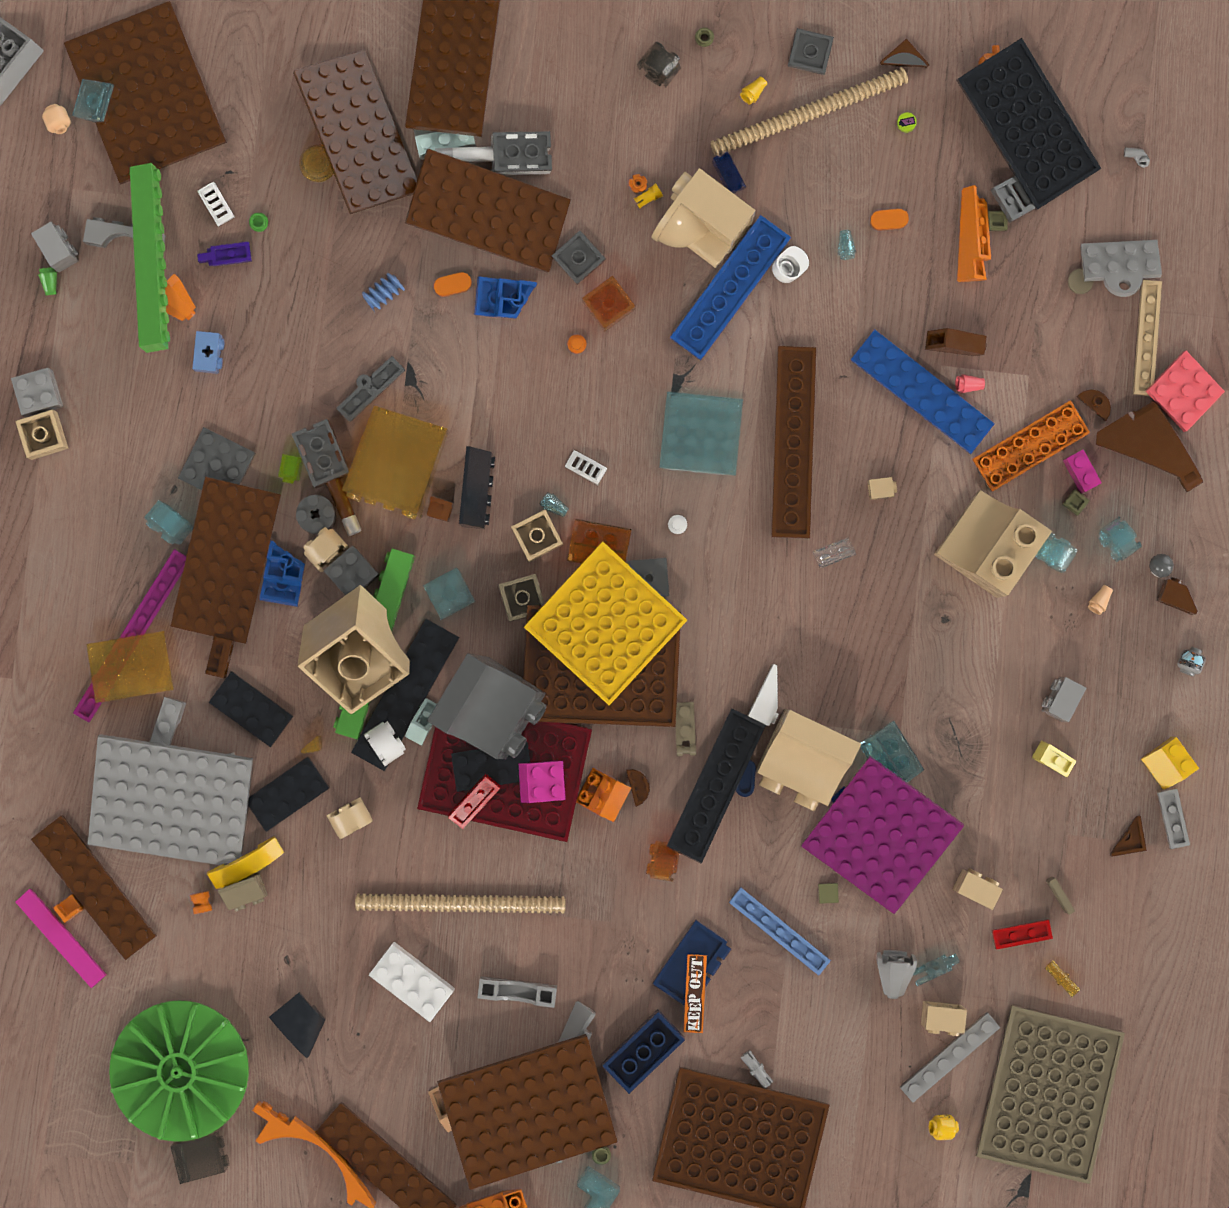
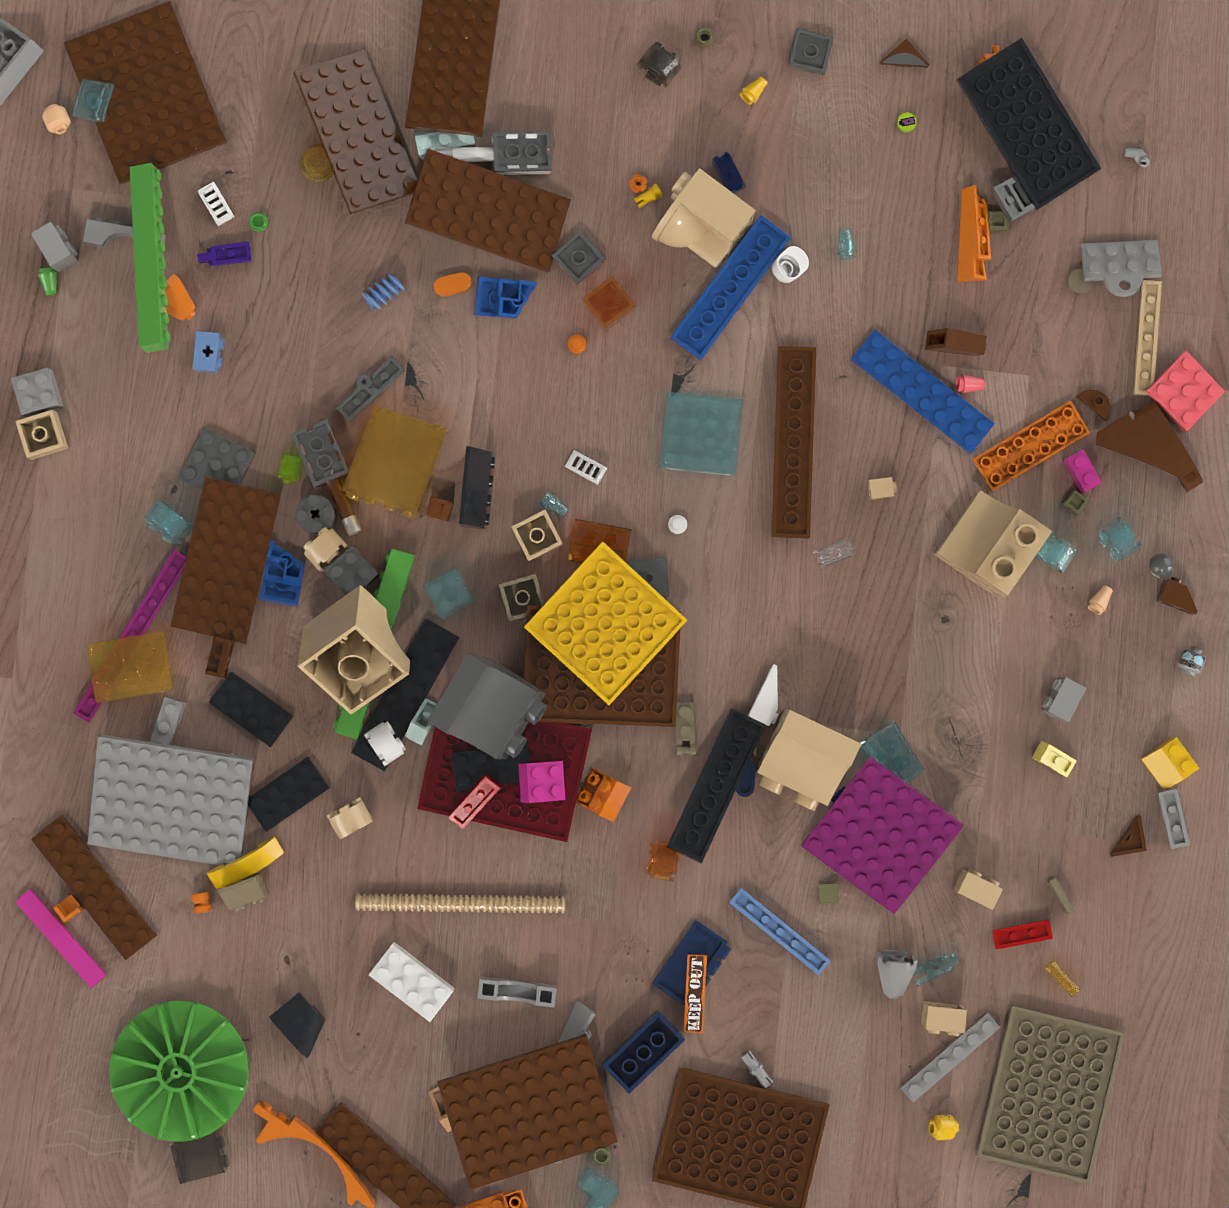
clear yellow slope [301,736,322,754] -> none
reddish brown plate [626,769,650,807] -> none
tan piece [710,67,908,157] -> none
orange tile [870,209,909,231] -> none

